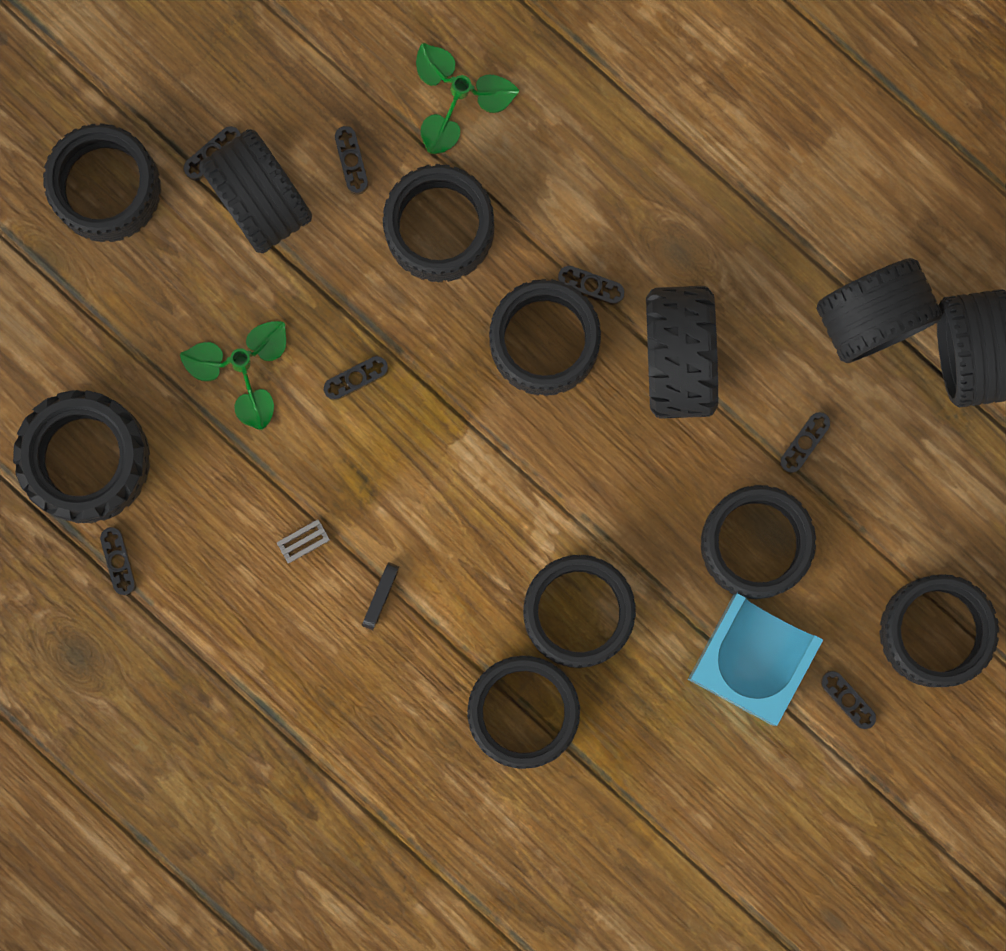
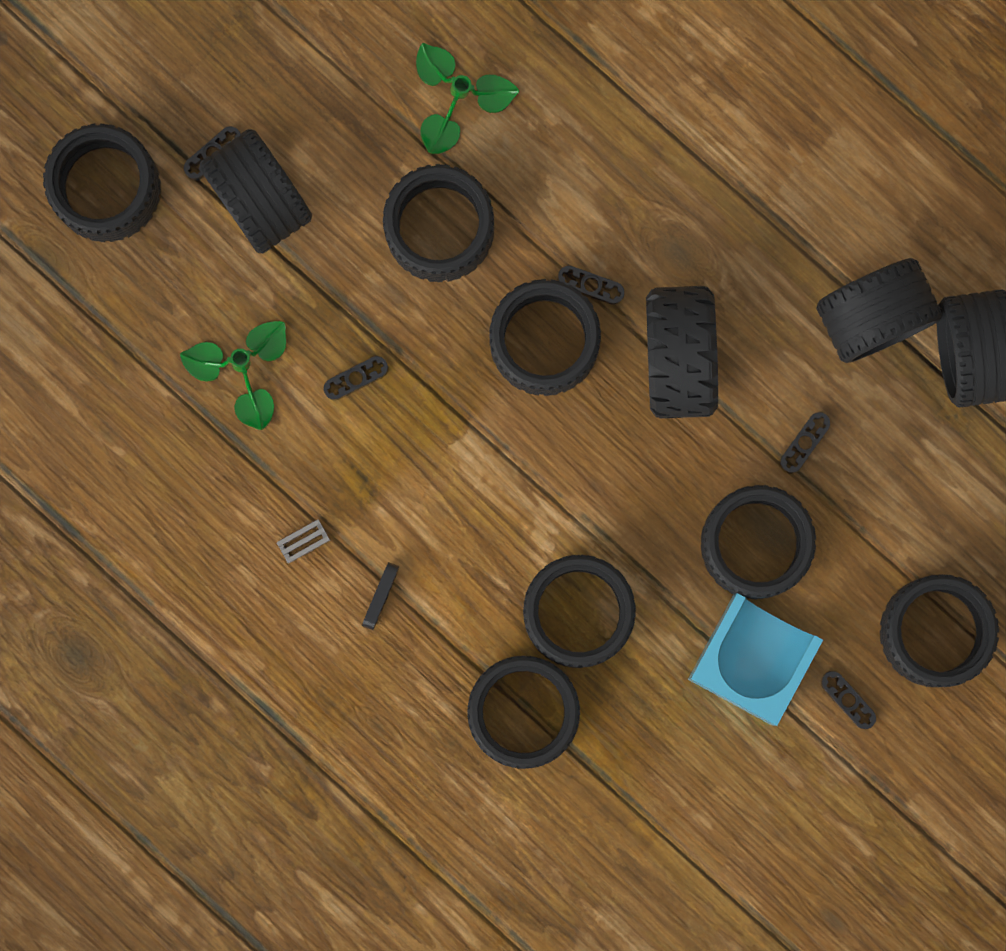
black tyre [13,390,150,523] -> none
black beam [100,527,136,595] -> none
black beam [335,126,368,195] -> none

